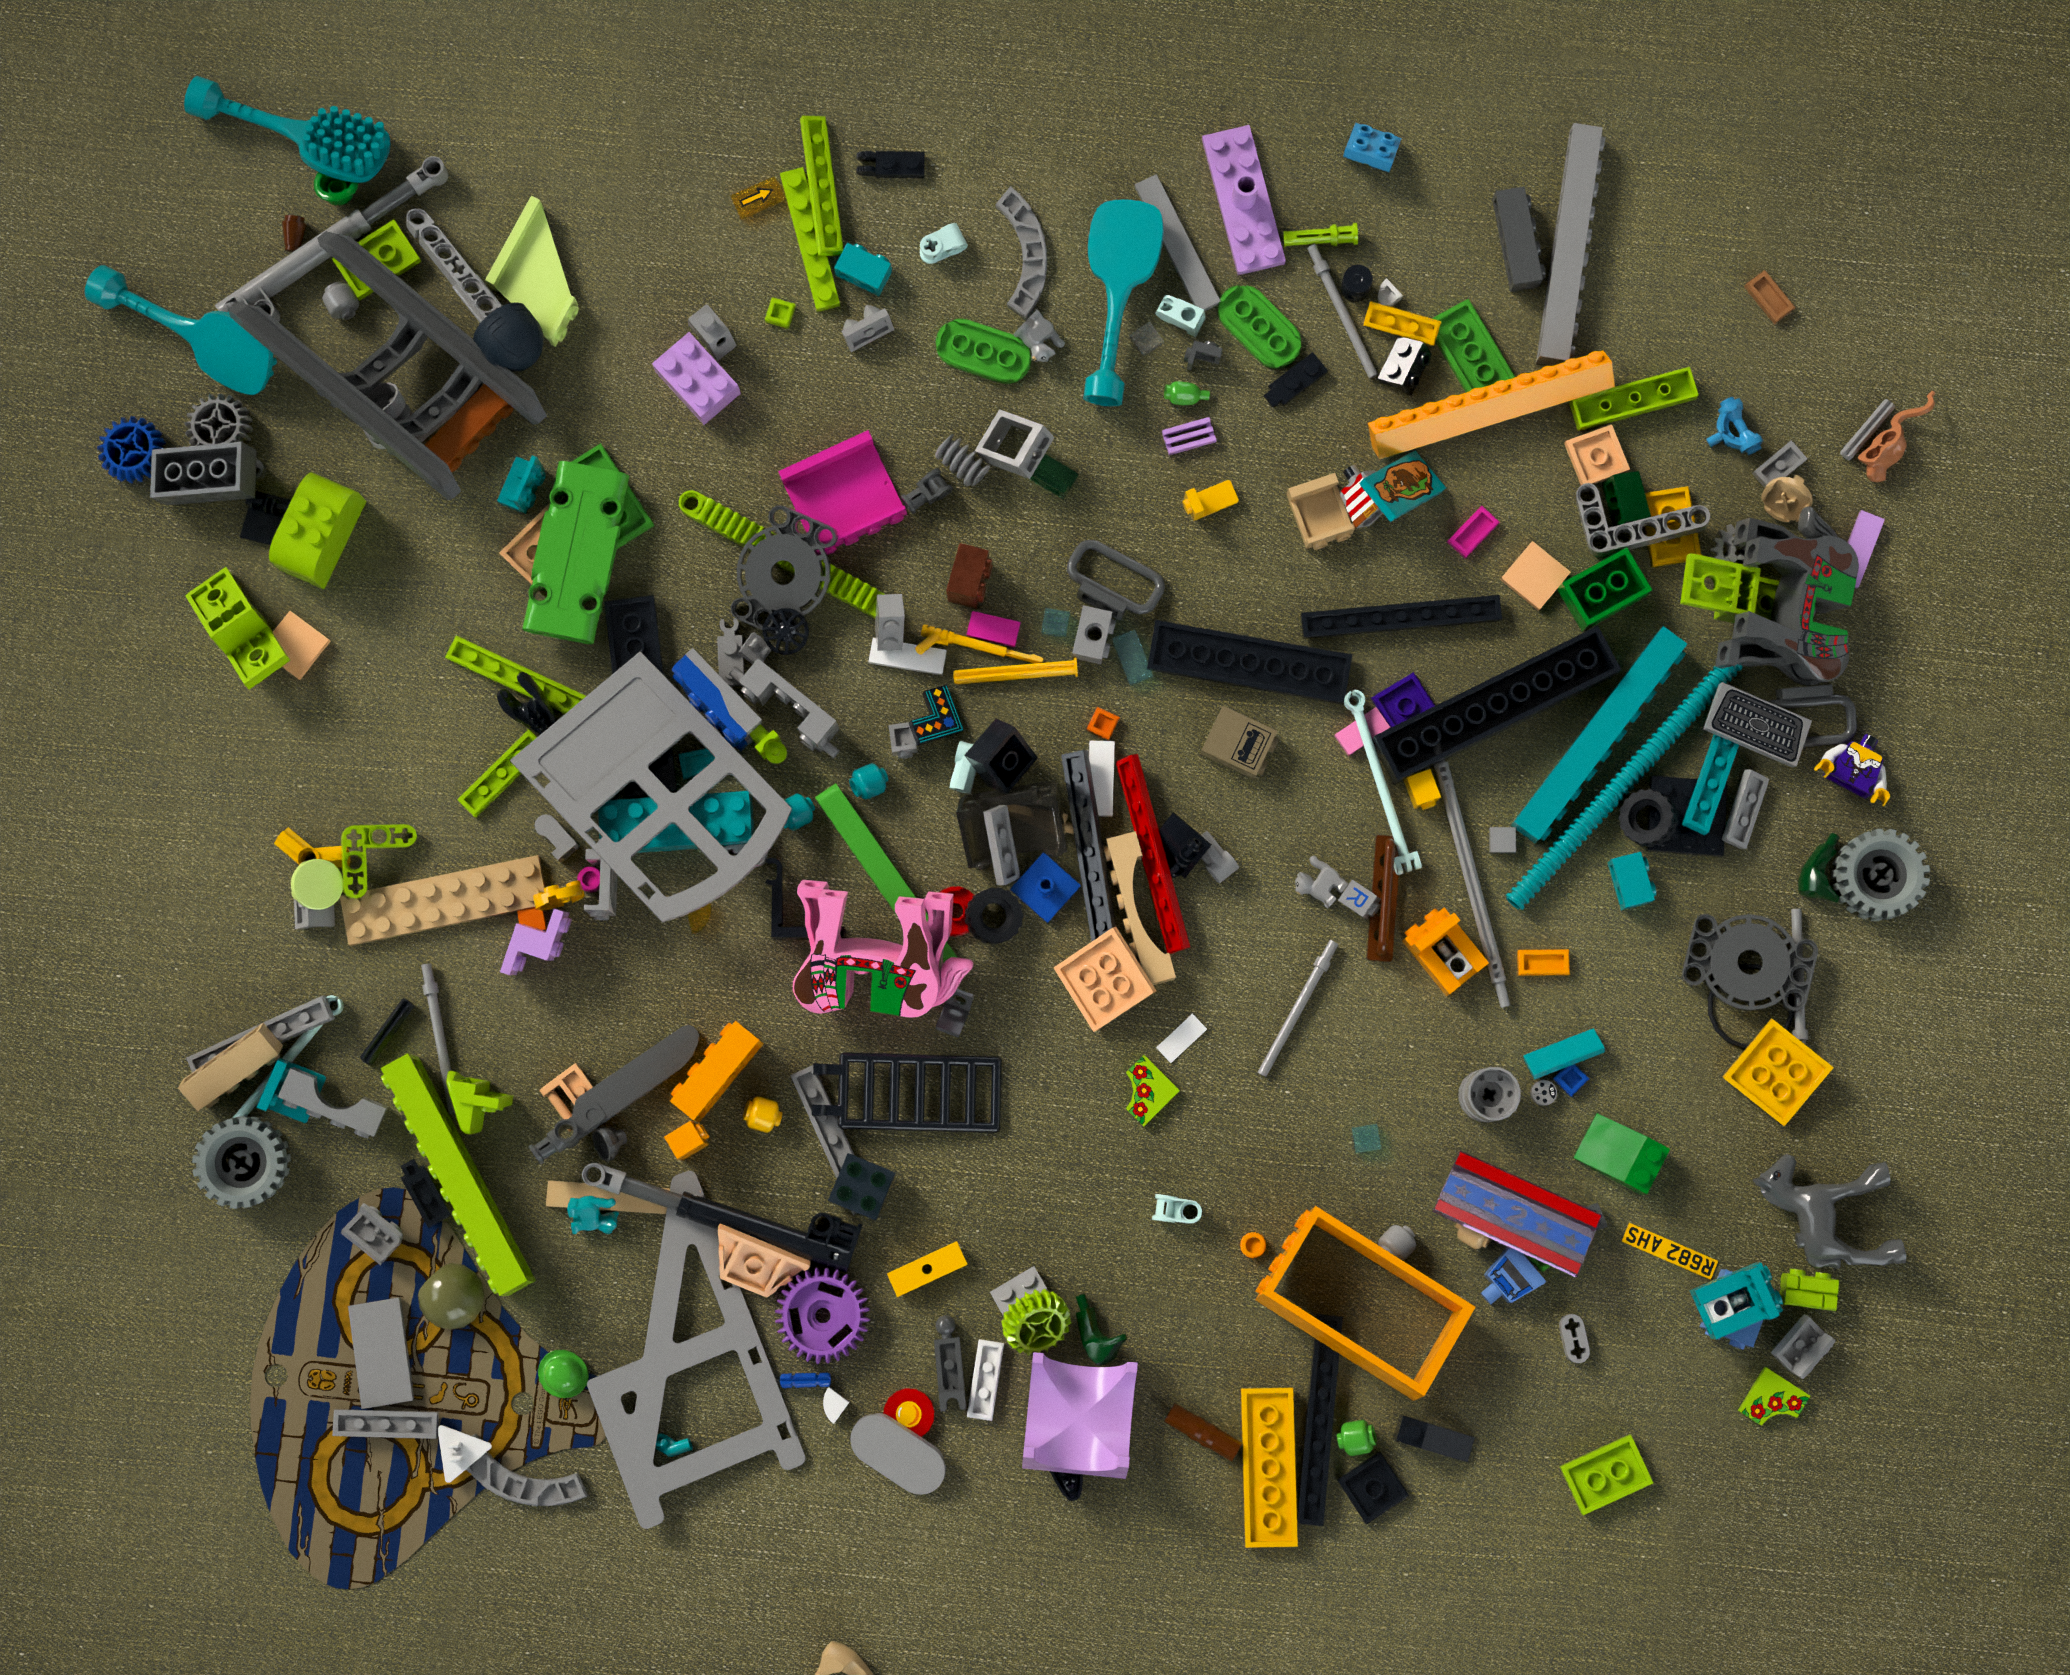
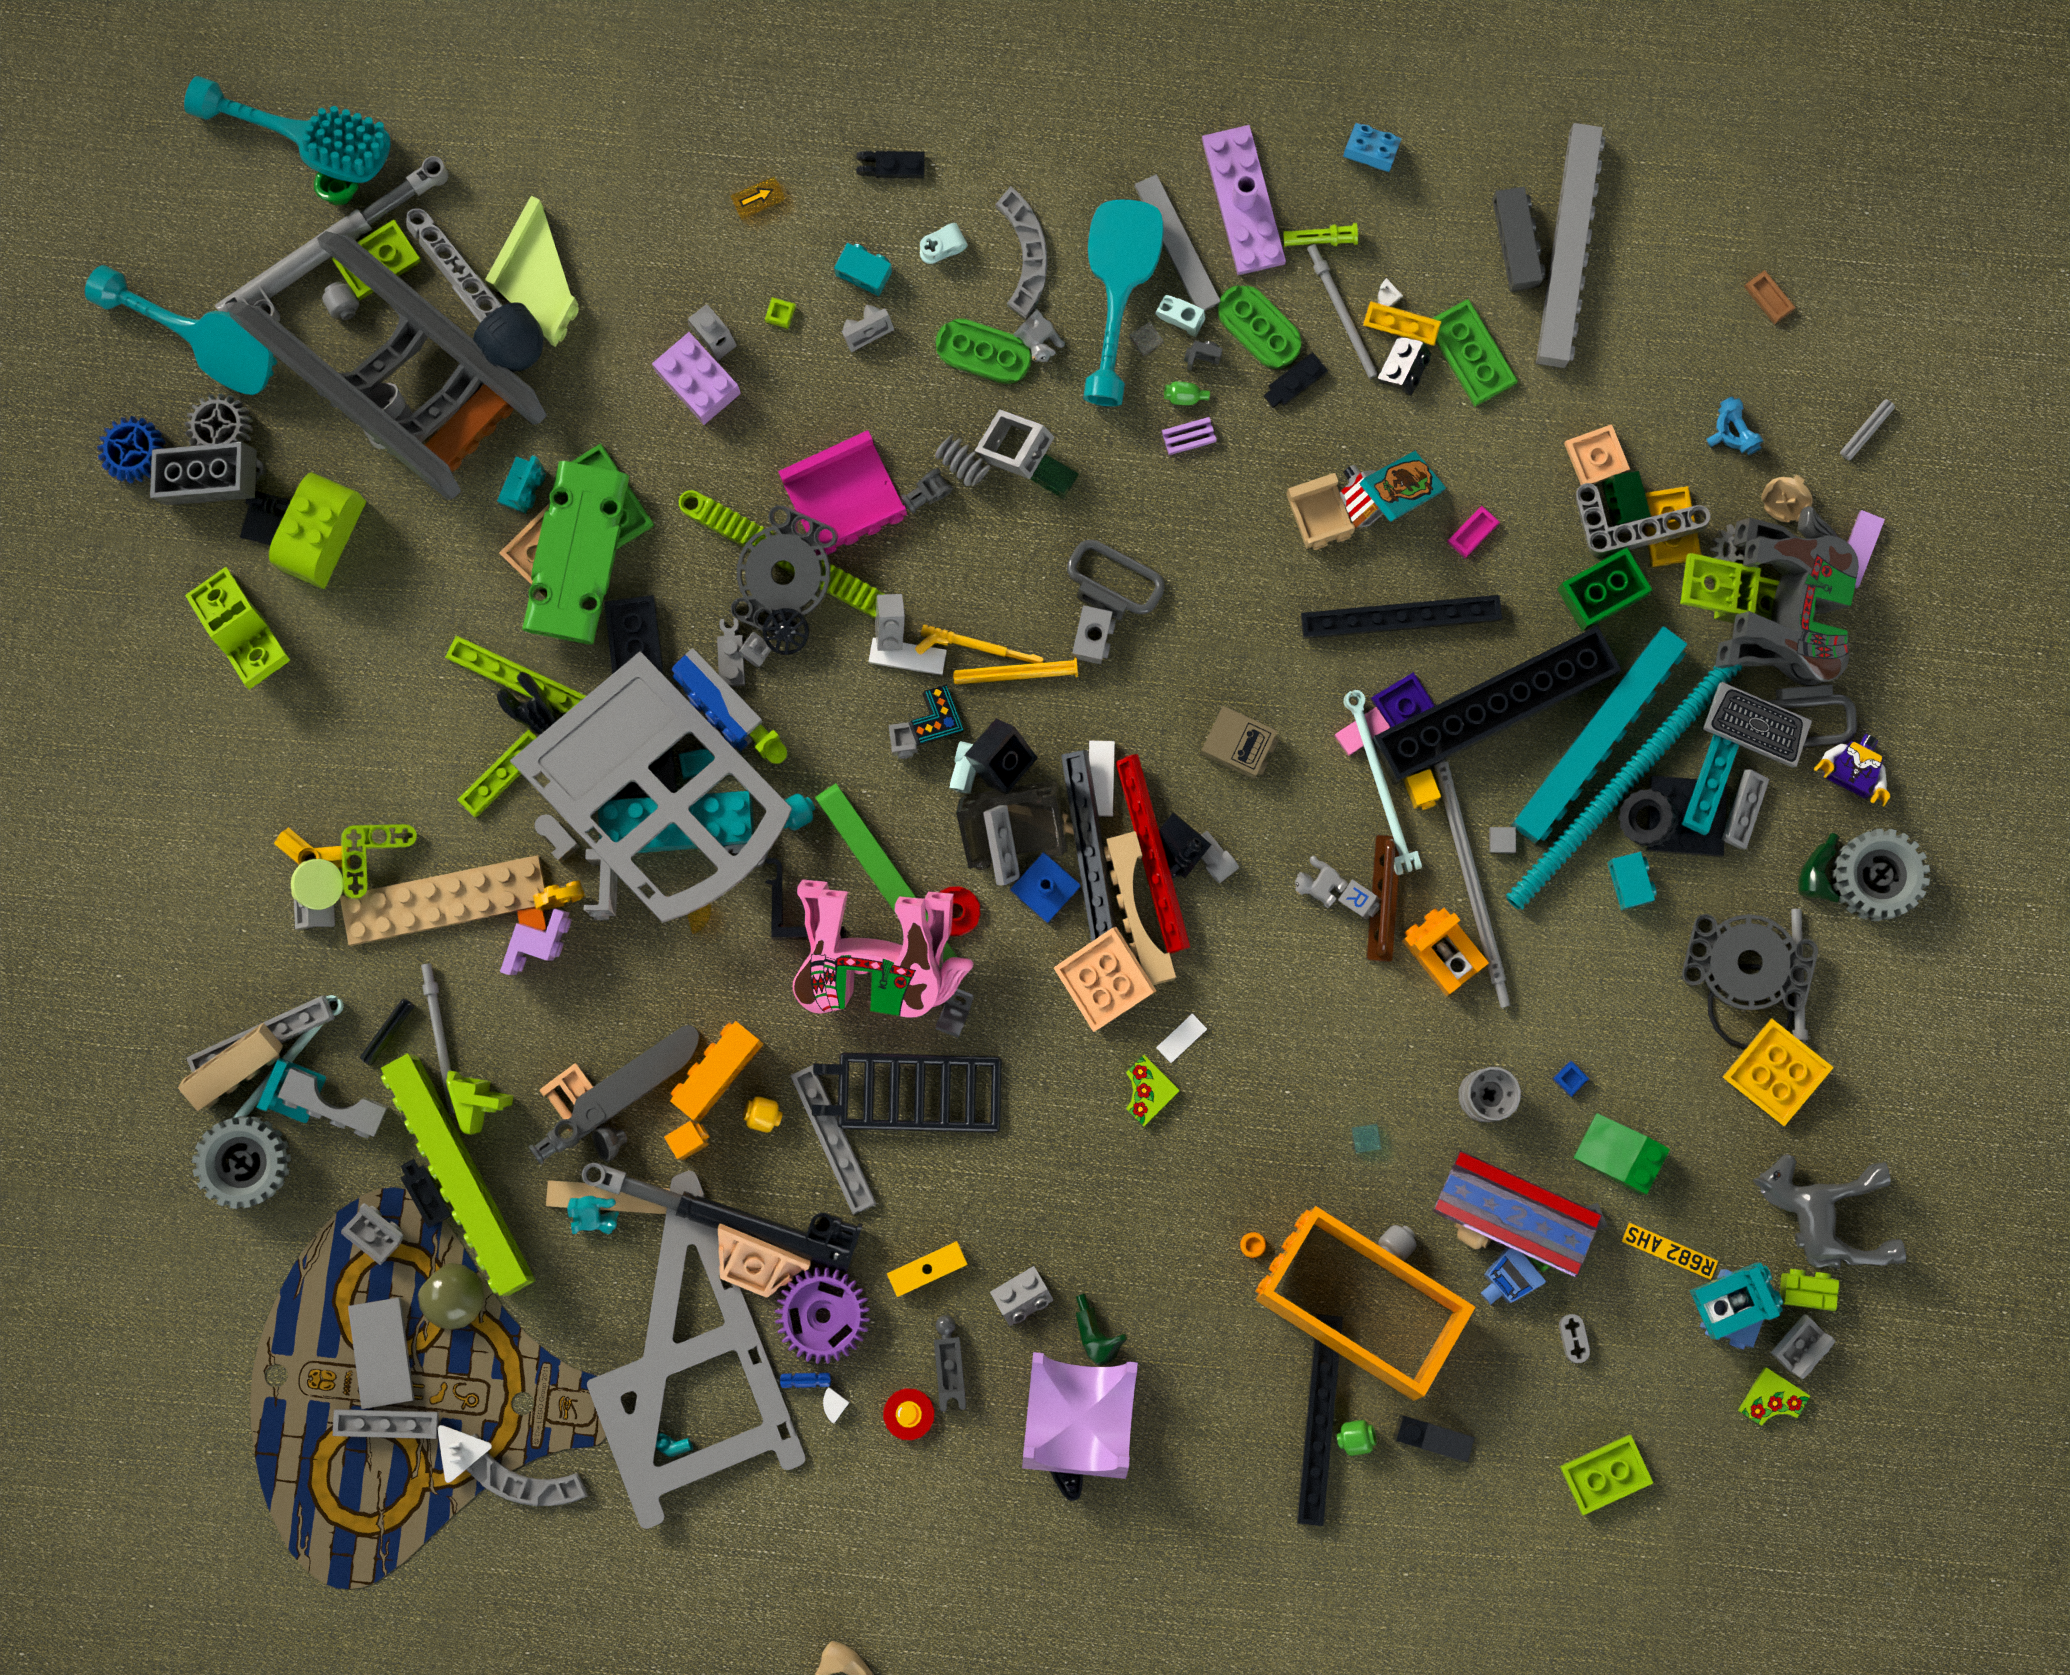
light nougat tile [273,611,331,680] -> none
reddish brown cone [282,215,307,252] -> none
bright green hat [538,1350,589,1398] -> none
dark pink tile [577,867,600,893] -> none
light grey brick [728,659,840,758] -> none
lime plate [780,167,840,312] -> none
lime tile [800,115,844,256] -> none
black brick [828,1153,896,1220] -> none
teal head [849,763,888,800] -> none
light grey tile [850,1413,946,1495] -> none
copper brick [946,543,993,609] -> none
black tyre [965,888,1023,944] -> none
dark pink tile [966,611,1021,647] -> none
white tile [967,1339,1004,1421] -> none
lime gear [1001,1288,1071,1356] -> none
clear light blue tile [1041,608,1070,638] -> none
orange tile [1087,707,1120,741] -> none
clear light blue tile [1112,630,1153,686] -> none
black plate [1147,620,1353,705] -> none
light aqua piece [1152,1194,1202,1224] -> none
reddish brown axle [1164,1403,1242,1462] -> none
yellow bracket [1182,480,1239,521] -> none
yellow plate [1241,1387,1298,1548] -> none
light grey bar [1257,940,1339,1077] -> none
black tile [1337,1451,1409,1525] -> none
black piece [1340,264,1373,302] -> none
light orange brick [1368,350,1615,460] -> none
light nougat tile [1500,541,1571,611] -> none
light orange tile [1517,949,1570,976] -> none
teal tile [1523,1028,1605,1080] -> none
light grey tile [1530,1080,1557,1106] -> none
lime piece [1569,367,1699,431] -> none
light grey plate [1752,441,1808,488] -> none
nougat animal [1858,391,1935,482] -> none

